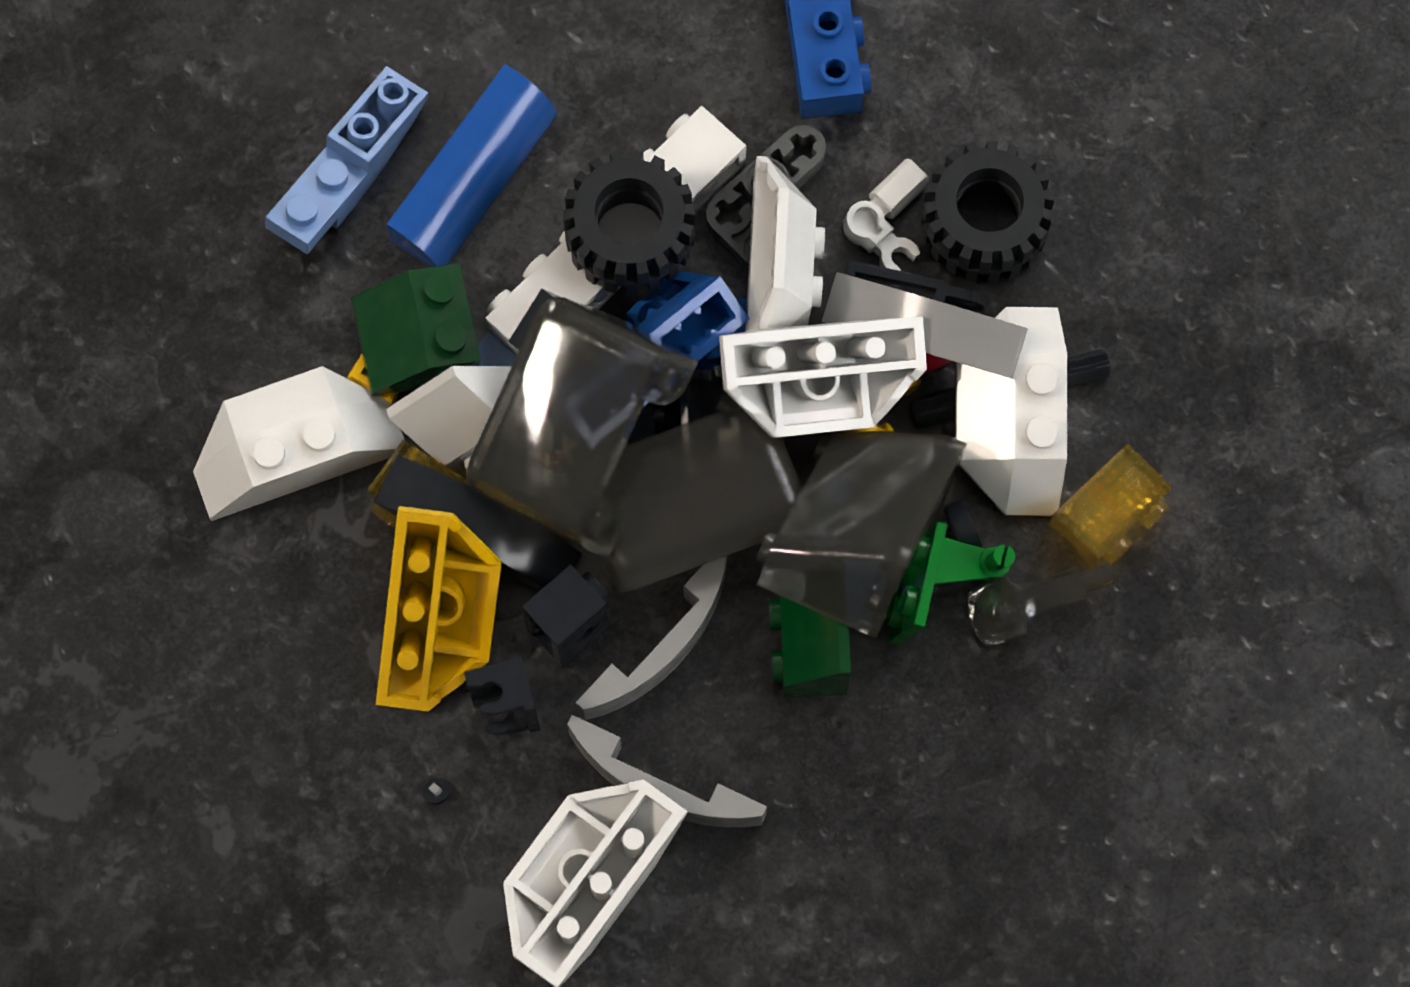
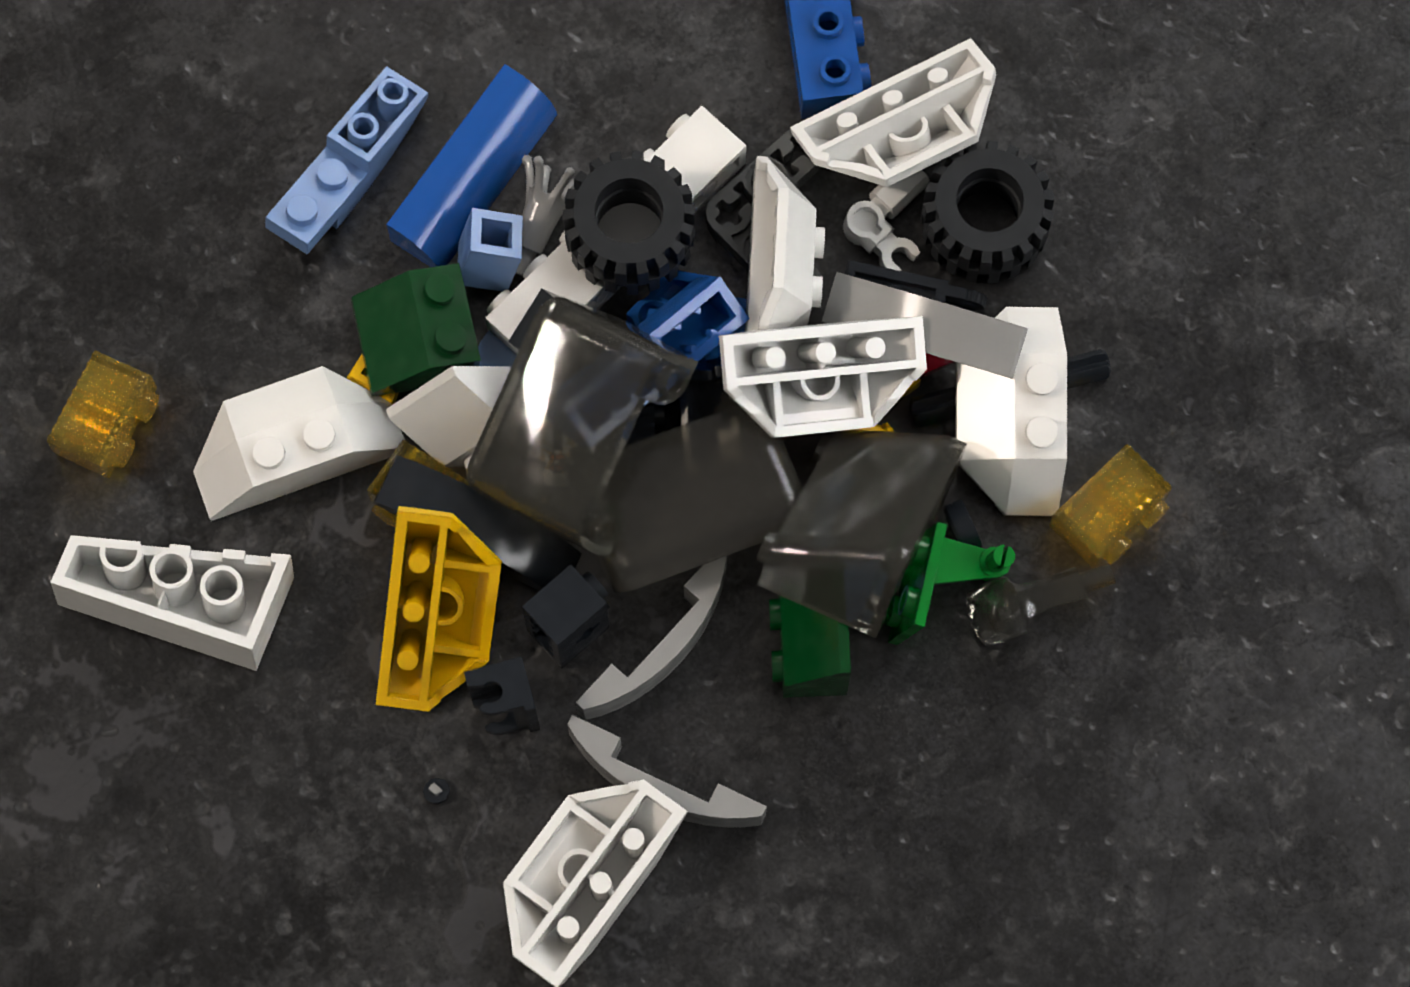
none -> clear yellow brick [47,350,159,478]
none -> white wedge [50,535,294,671]
none -> medium blue brick [458,208,523,292]
none -> light grey piece [516,155,575,276]
none -> white wedge [790,38,996,187]

